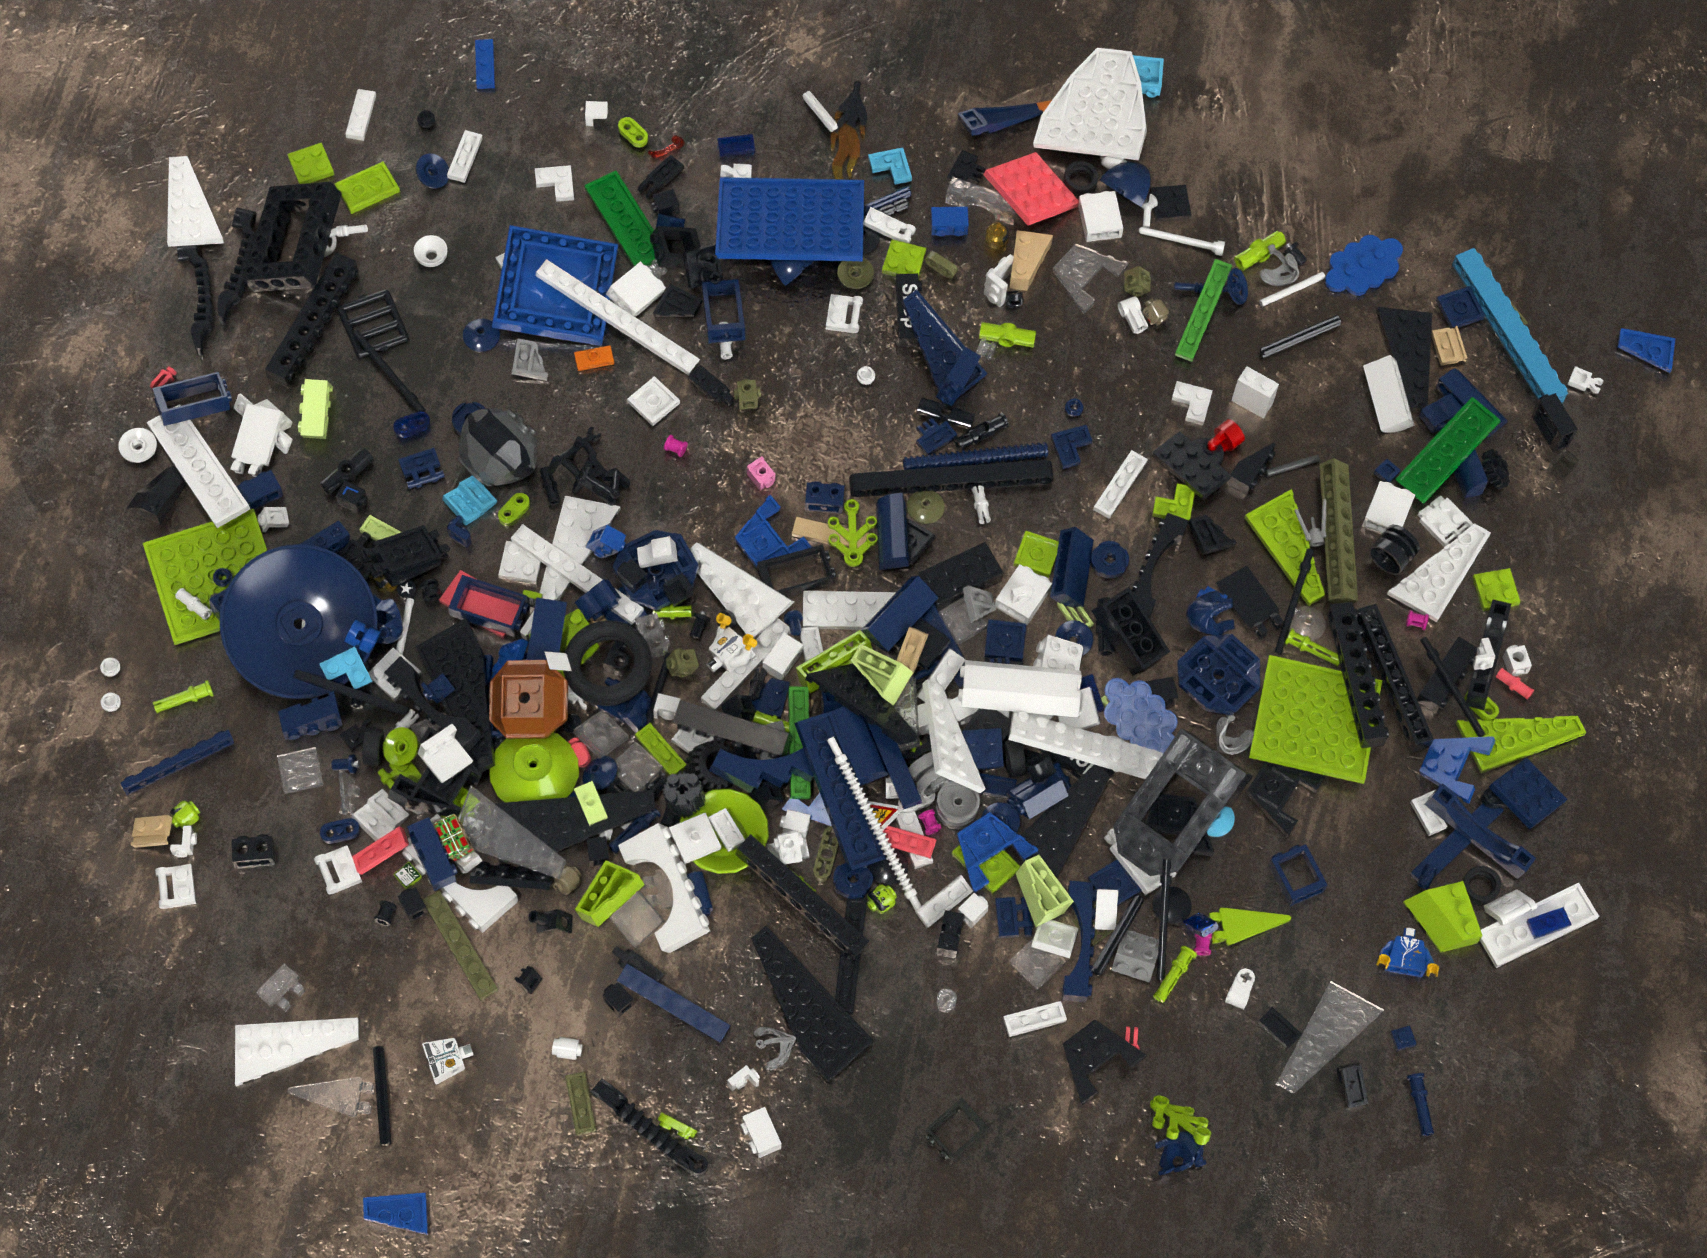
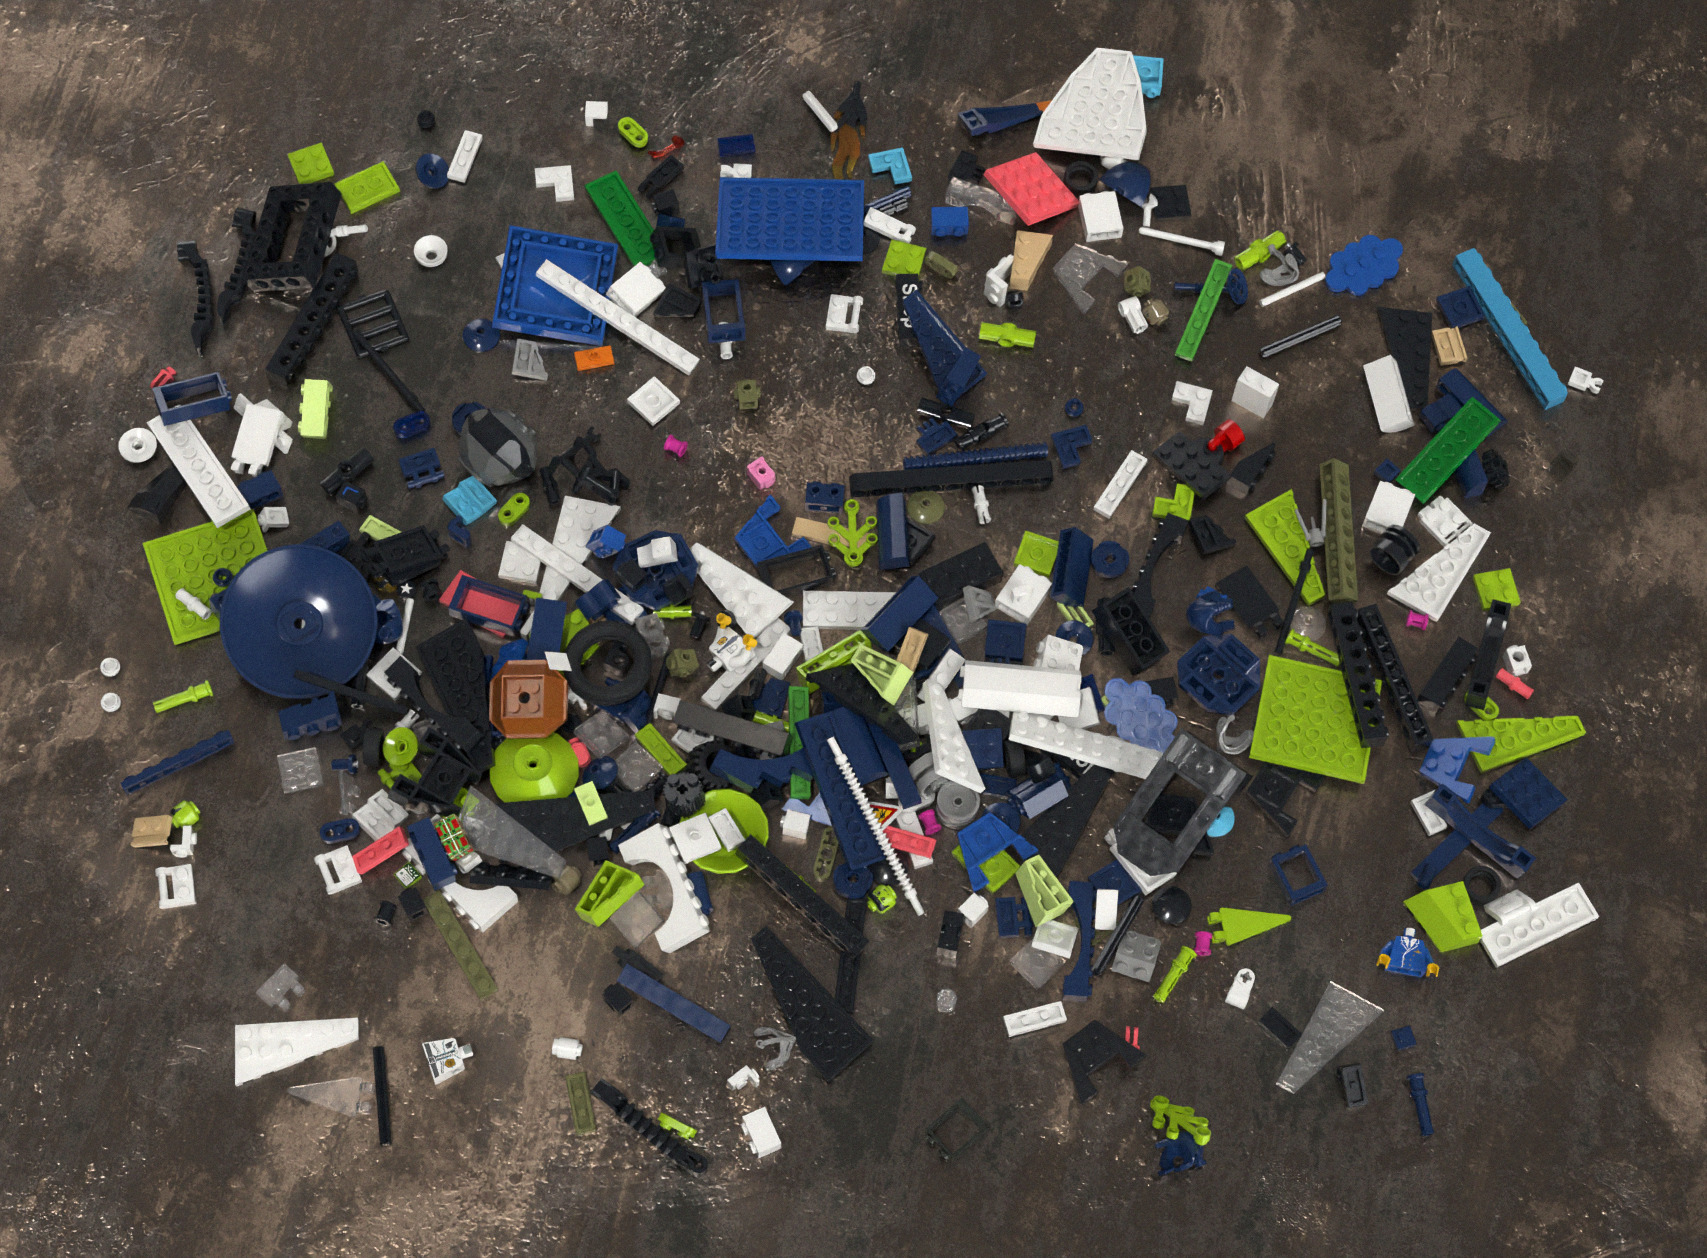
white wing [167,156,224,247] -> none
black brick [232,834,275,868] -> none
medium azure plate [320,647,372,690] -> none
blue wheel [344,620,381,654] -> none
white plate [346,89,376,141] -> none
blue wing [363,1192,428,1235] -> none
white bracket [418,724,473,783] -> none
dark blue bracket [421,673,455,704] -> none
blue plate [475,39,495,89] -> none
black tile [515,966,543,994] -> none
black bracket [528,909,572,934] -> none
black hinge [688,365,734,407] -> none
white tile [767,831,809,865] -> none
olive dish [837,258,874,289] -> none
white tile [915,875,973,928] -> none
clear wheel [976,338,996,360] -> none
clear yellow head [985,222,1009,250] -> none
black bar [1157,859,1172,980] -> none
clear blue plate [1183,912,1219,938] -> none
dark grey bar [1265,454,1320,477] -> none
black bar [1420,637,1485,737] -> none
white bracket [1473,638,1495,670] -> none
clear blue plate [1526,907,1572,939] -> none
black window [1531,393,1578,453] -> none
blue wing [1617,328,1675,373] -> none

